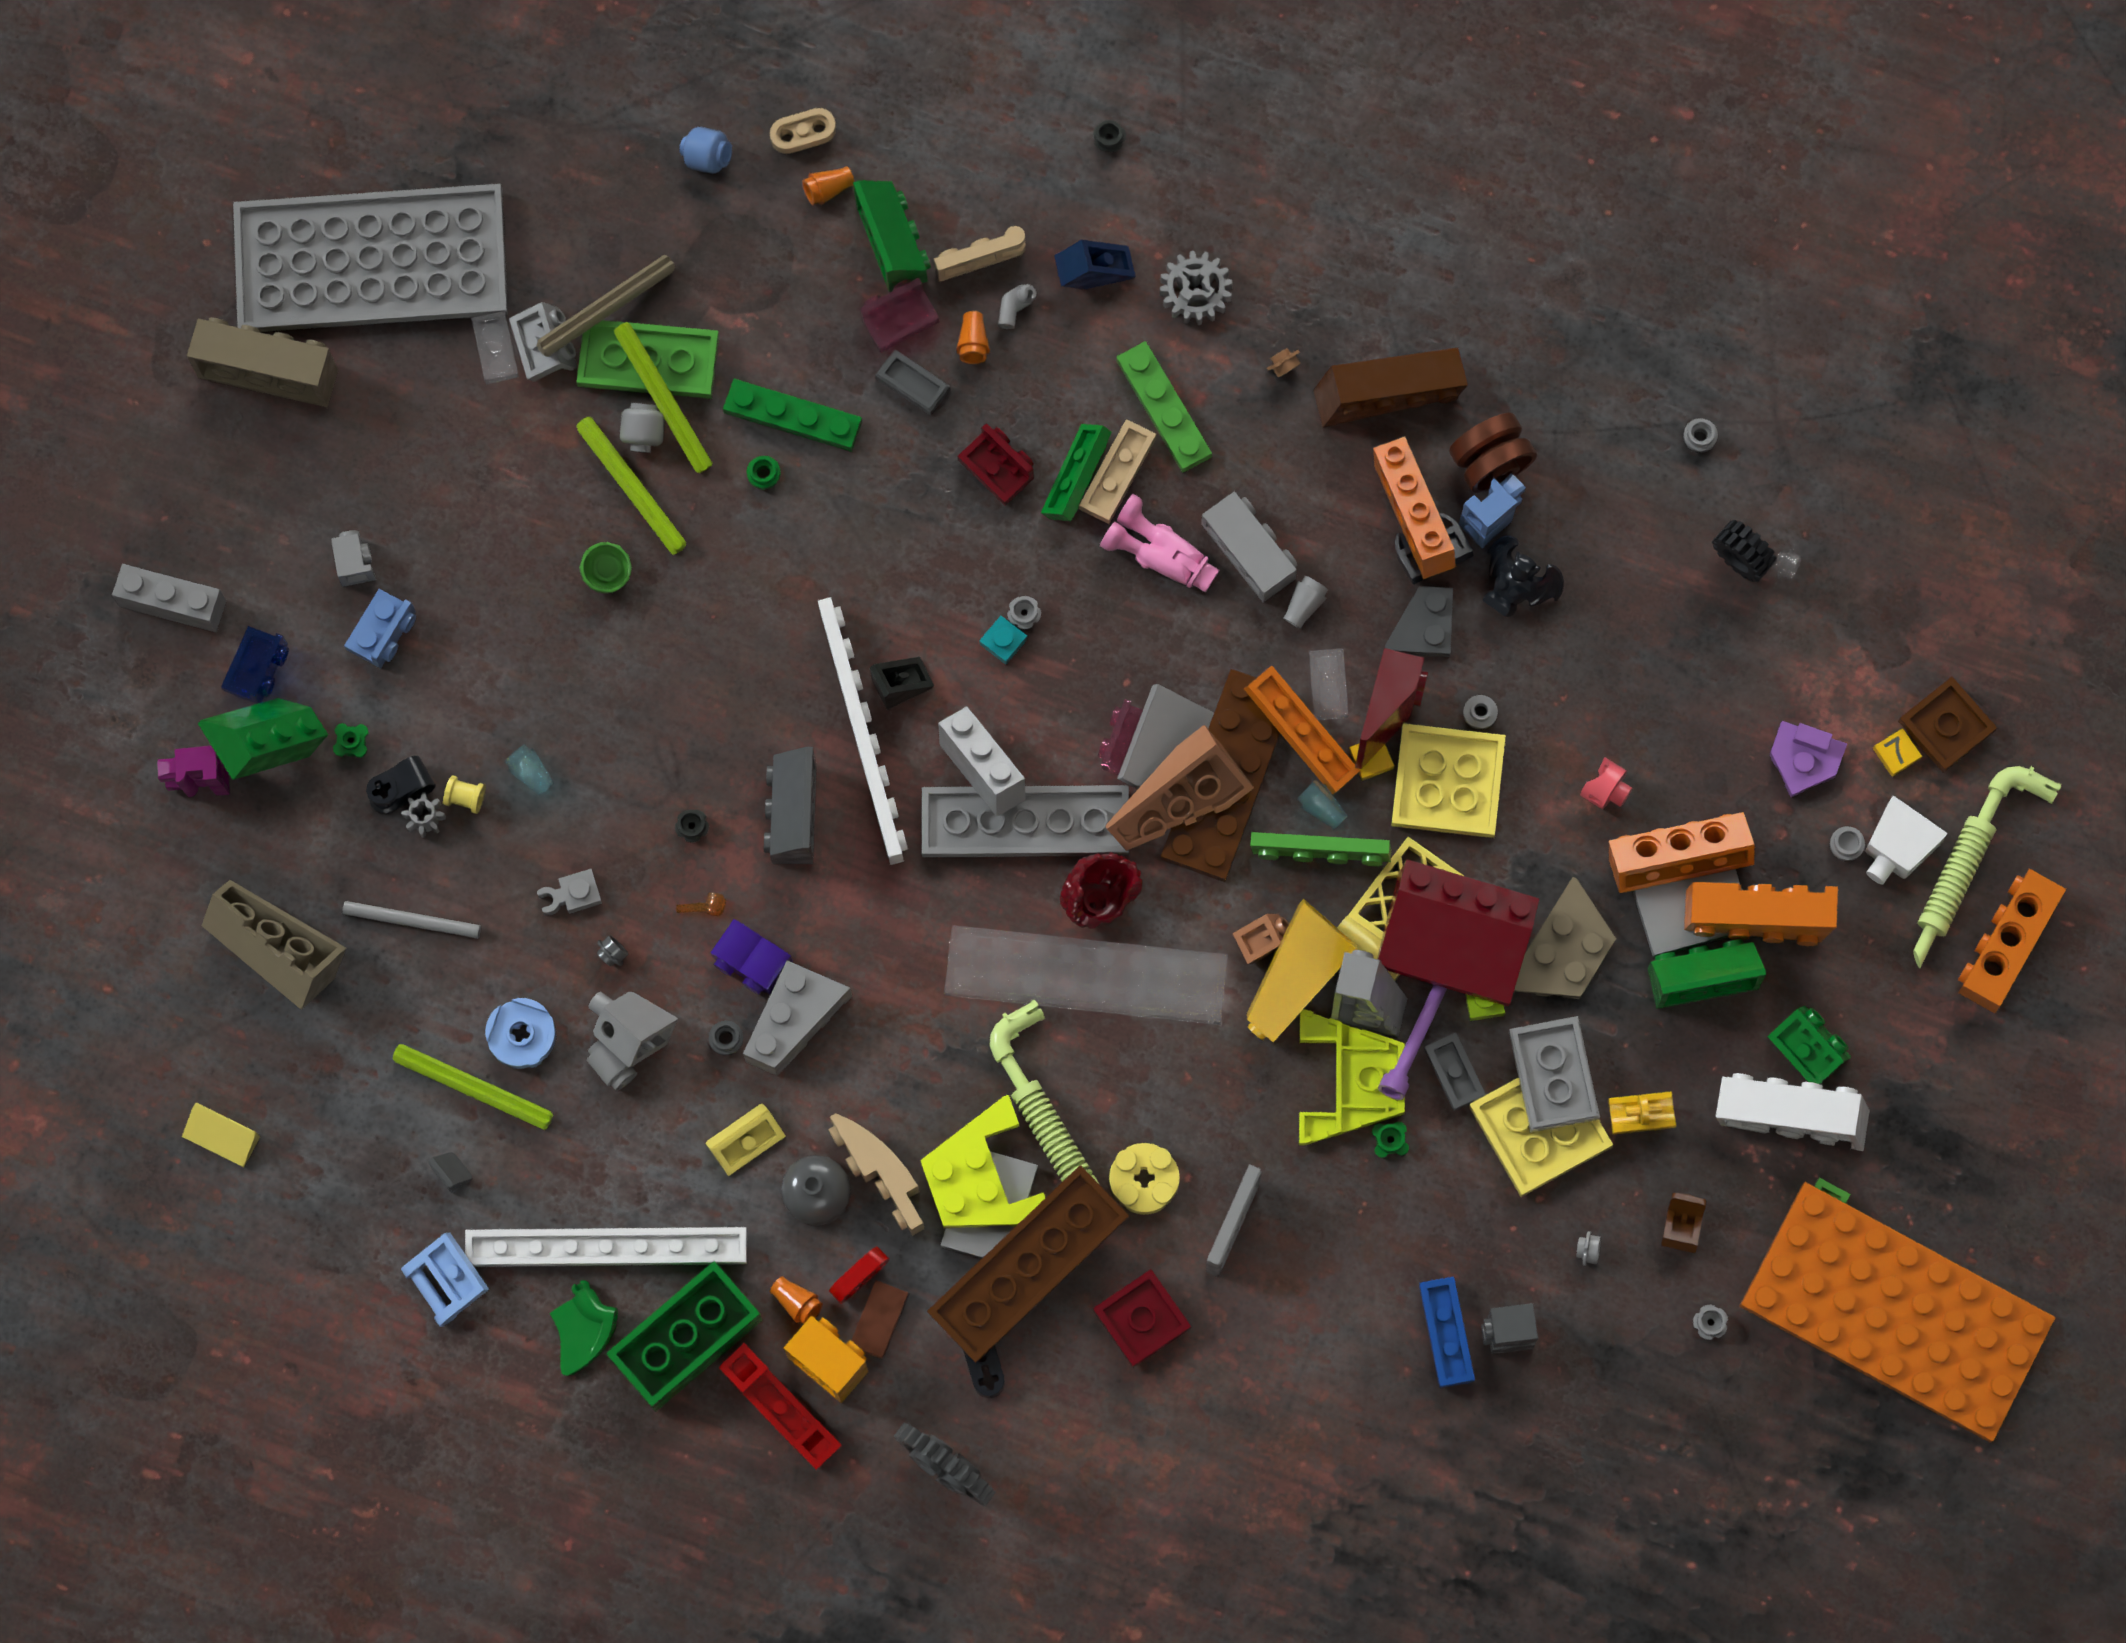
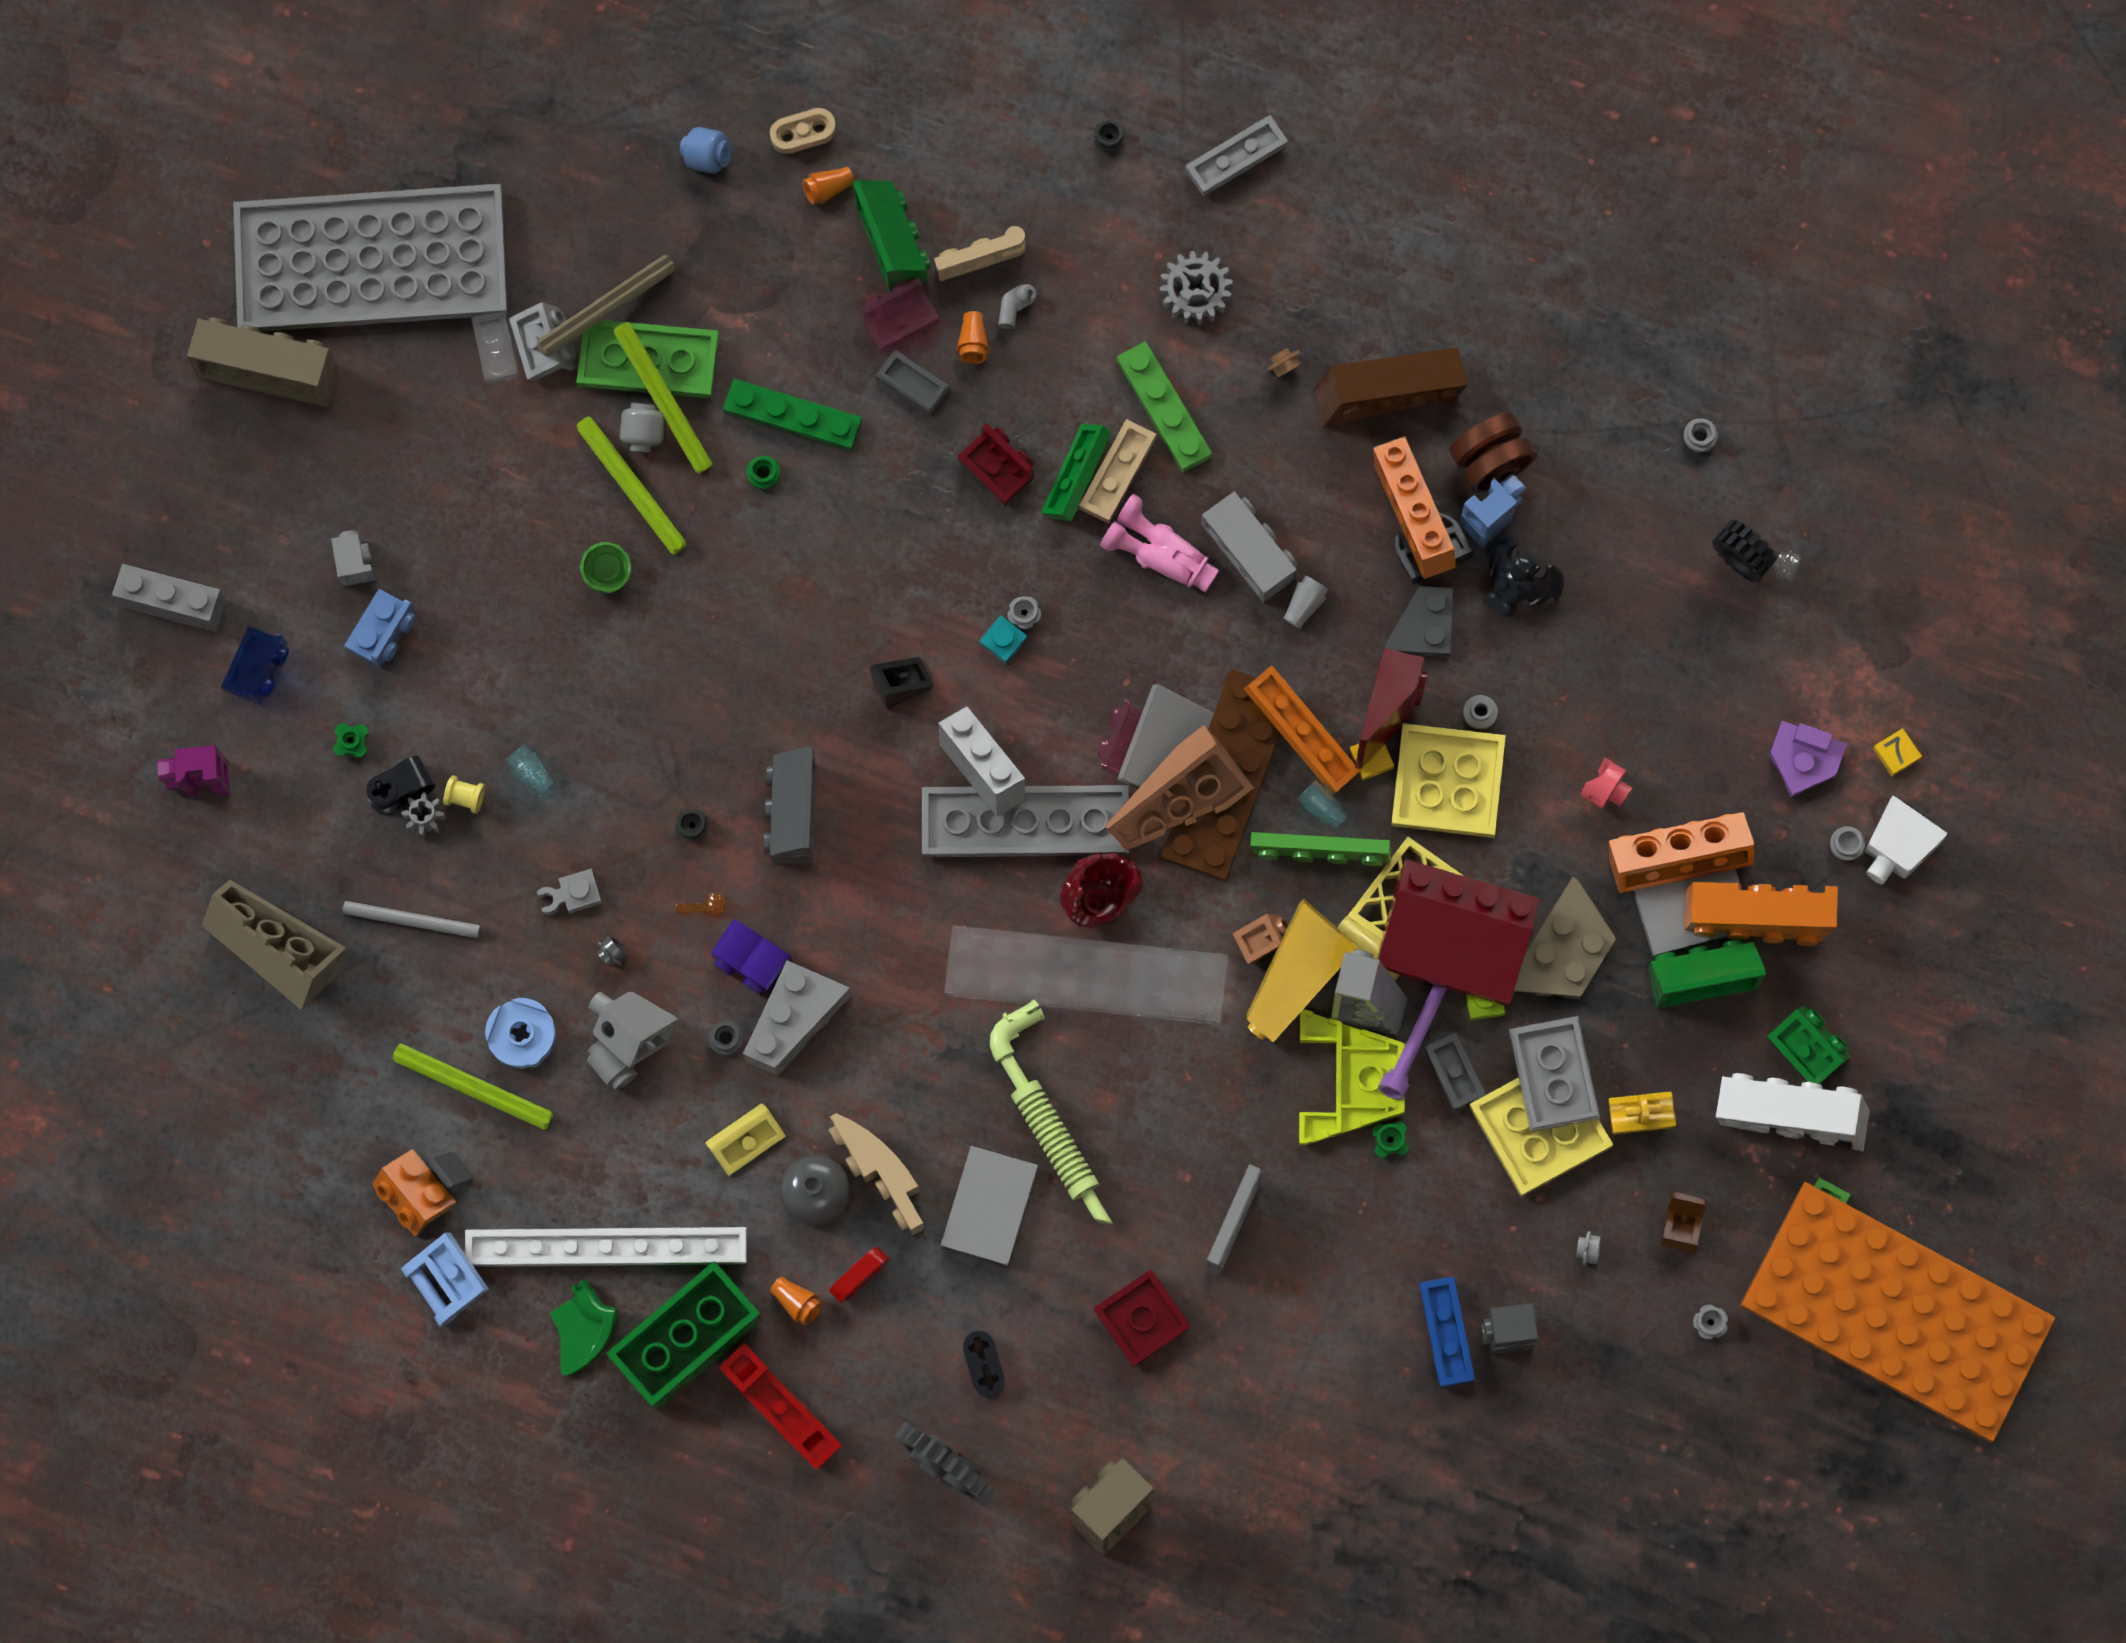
light yellow slope [182,1103,260,1168] -> none
green slope [198,698,328,780] -> none
light orange brick [784,1315,869,1403] -> none
white plate [818,597,908,865] -> none
copper tile [851,1280,909,1360] -> none
neon yellow wing [920,1095,1046,1228] -> none
reddish brown plate [927,1165,1129,1363] -> none
dark blue slope [1054,240,1136,289] -> none
light yellow plate [1109,1143,1179,1214] -> none
clear plate [1309,648,1349,720] -> none
reddish brown plate [1898,676,1997,773] -> none
yellowish green piece [1913,766,2061,968] -> none
orange brick [1958,868,2066,1014] -> none
none -> orange bracket [372,1149,456,1236]
none -> dark tan brick [1071,1458,1154,1557]
none -> light grey plate [1185,115,1288,197]

